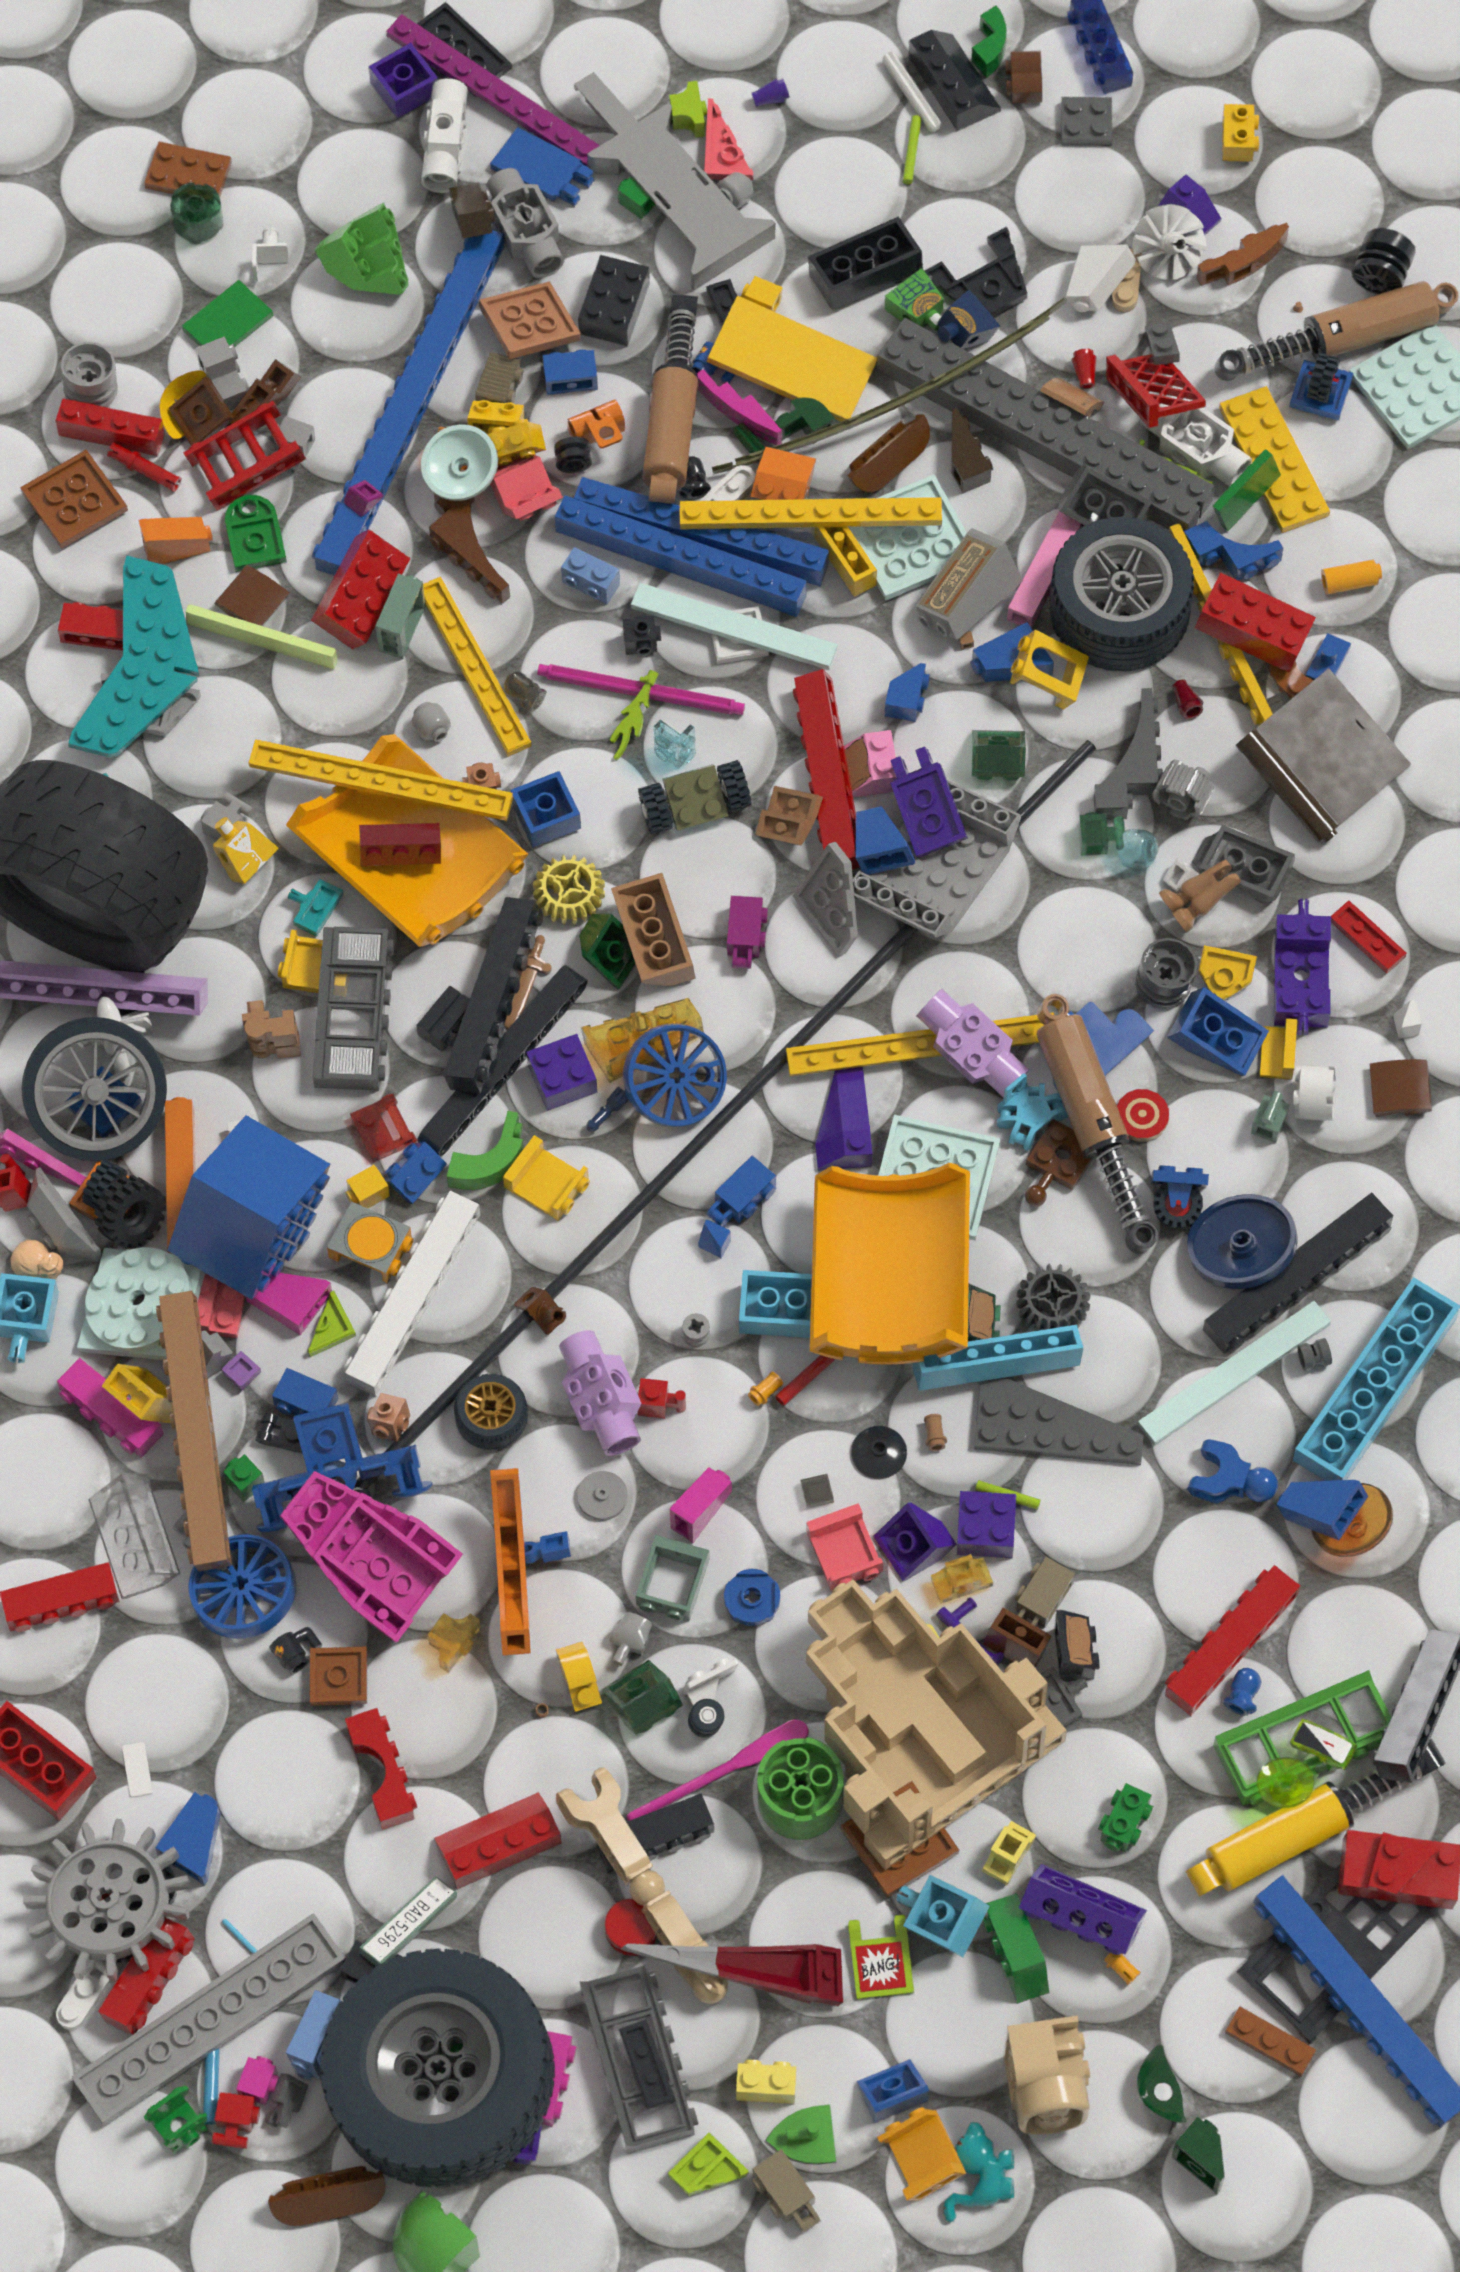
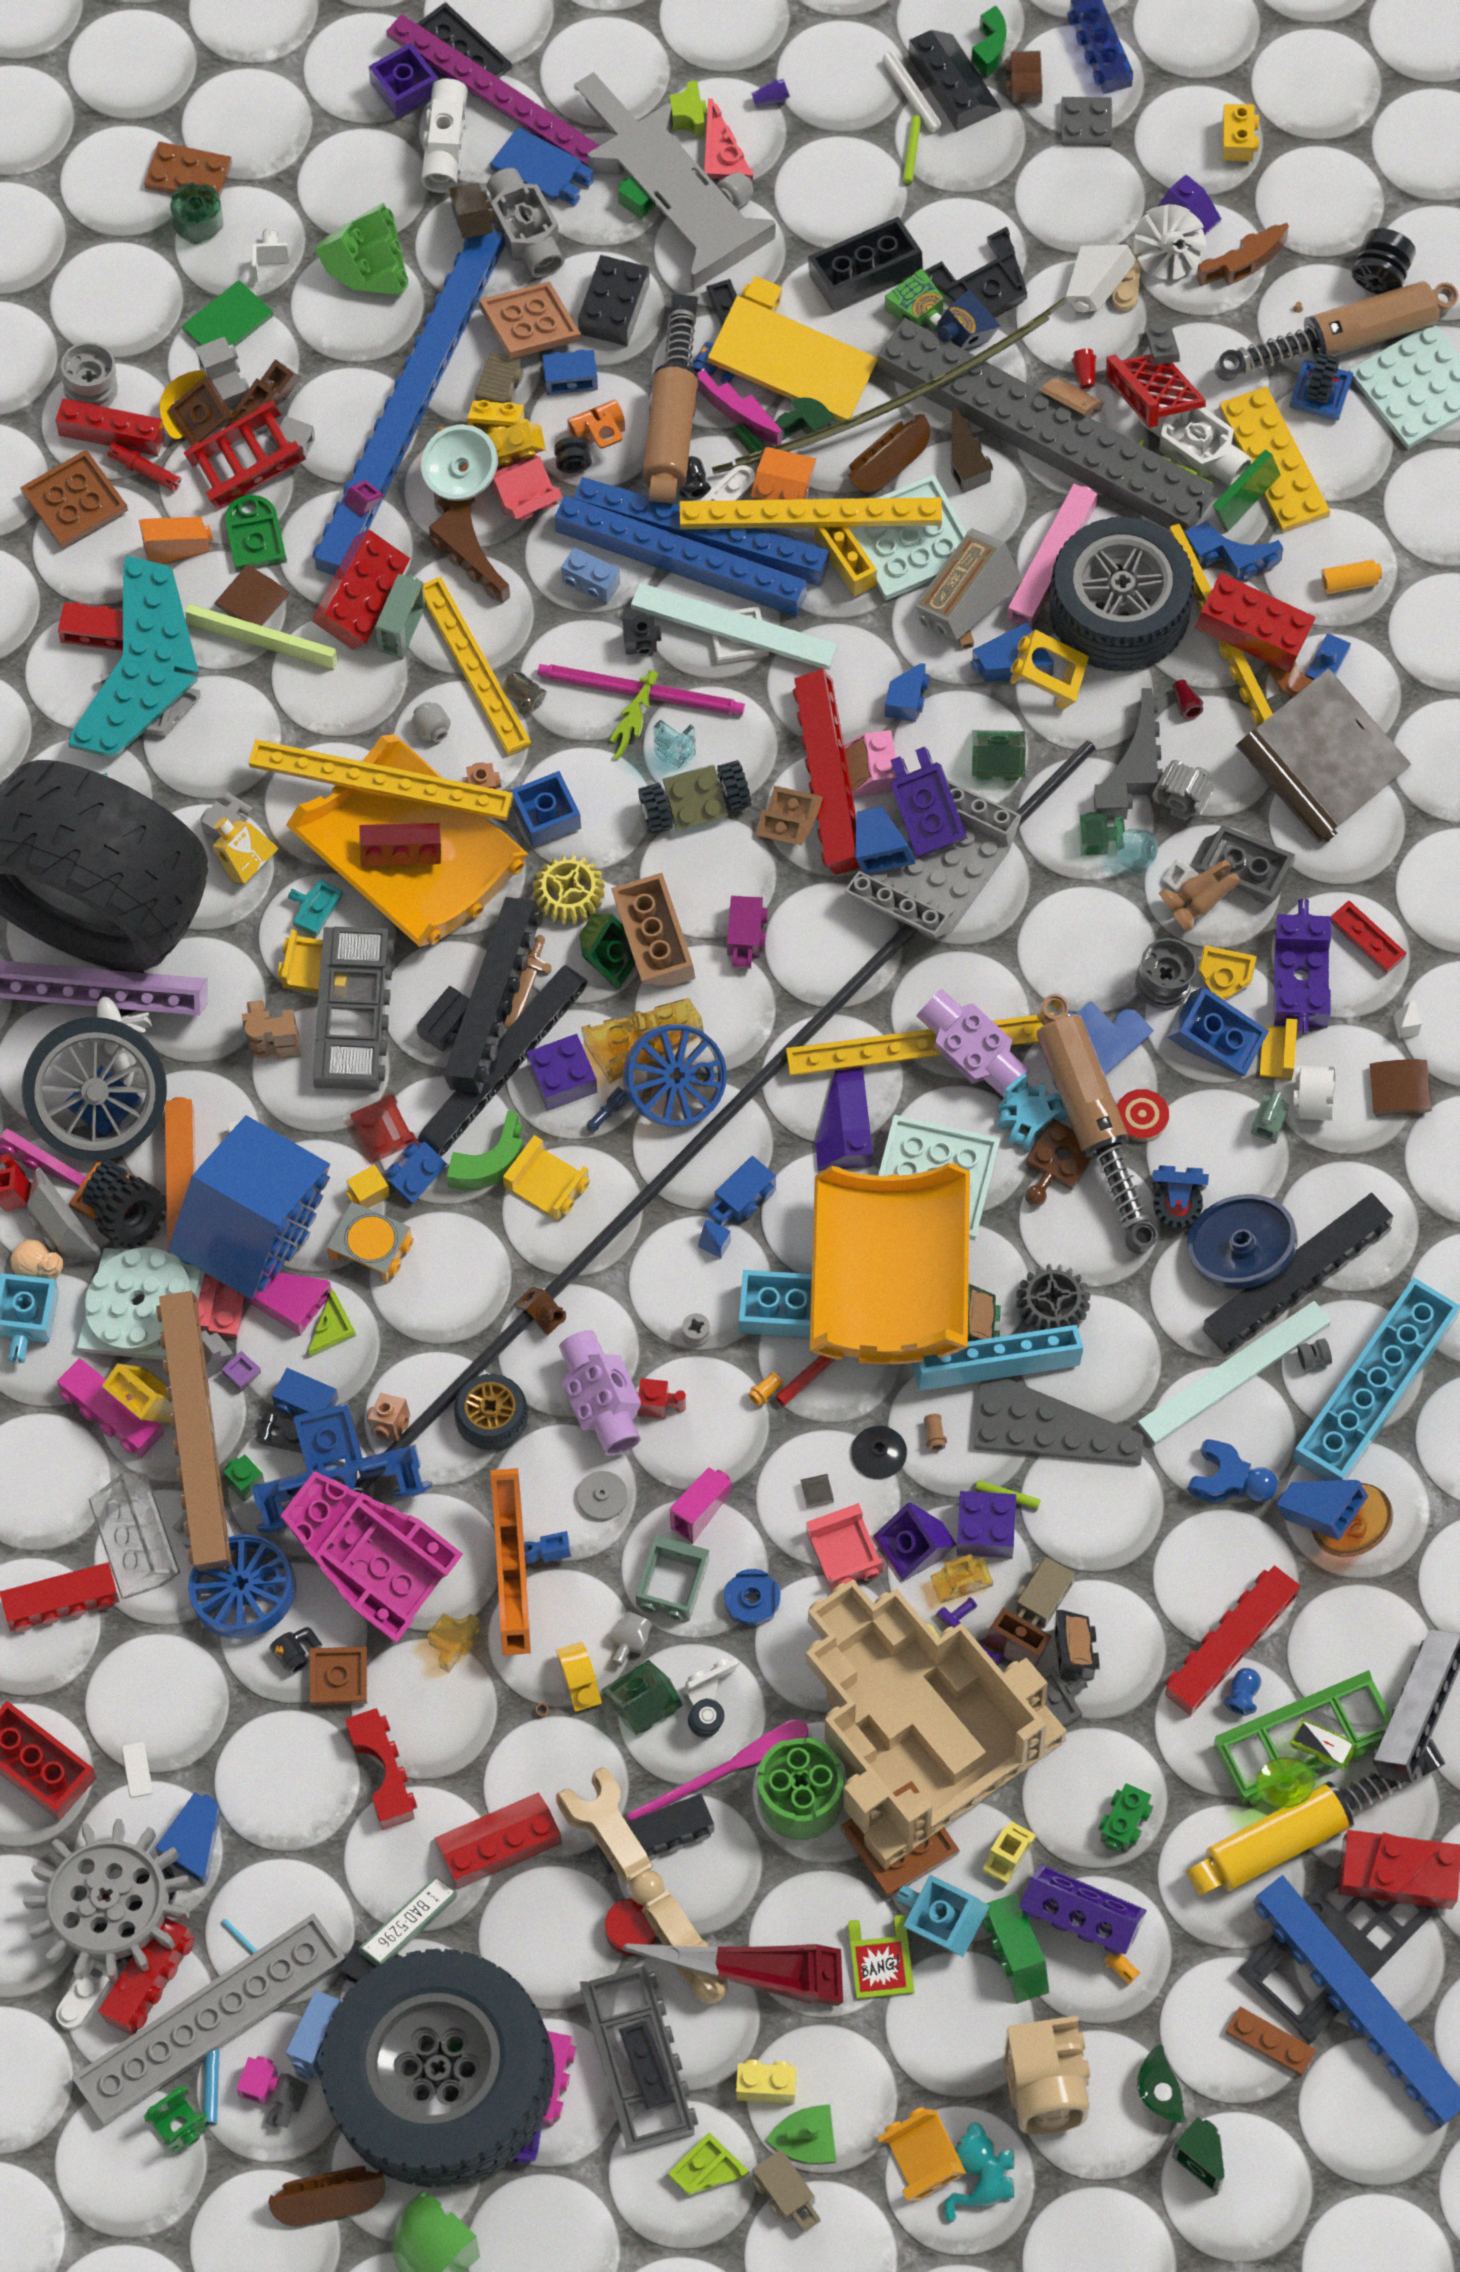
red brick [212,2092,260,2149] -> none
white brick [344,1191,480,1397] -> none
light grey plate [793,842,858,956] -> none
blue slope [857,2059,929,2123] -> none
dark grey slope [1058,464,1153,525] -> none

